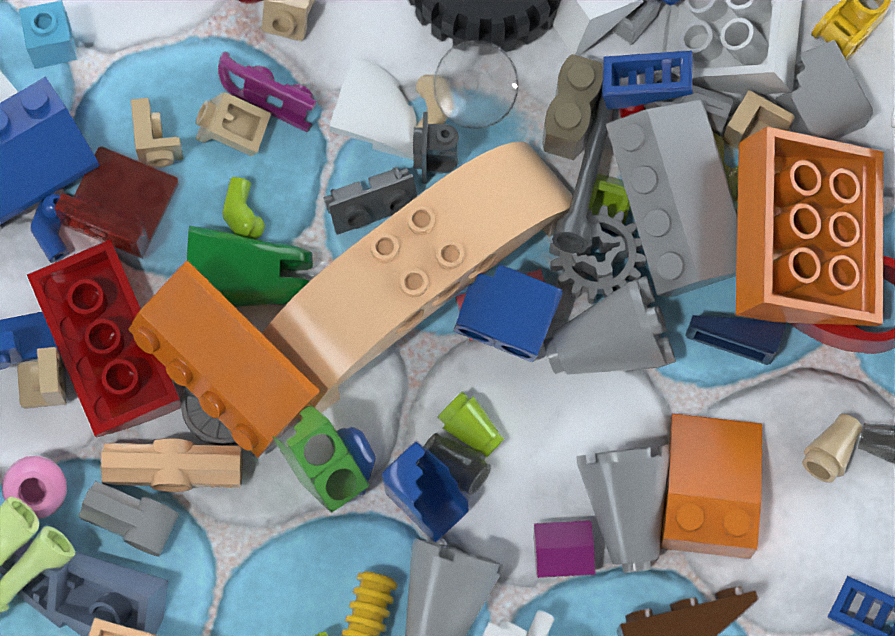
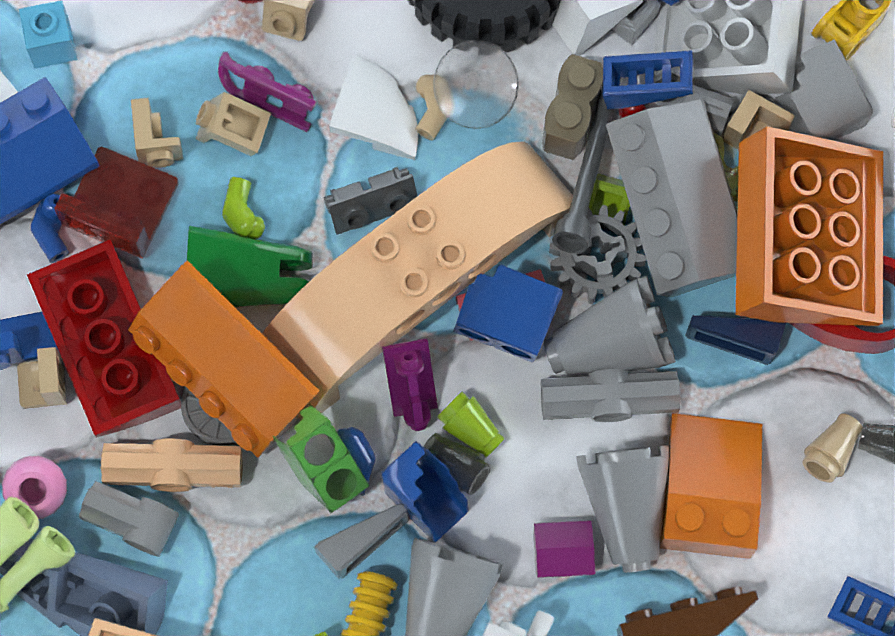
dark grey hinge [413,112,459,184] -> none
none -> light grey slope [314,503,408,579]
none -> magenta hinge [382,338,438,431]
none -> light grey piece [540,369,680,422]

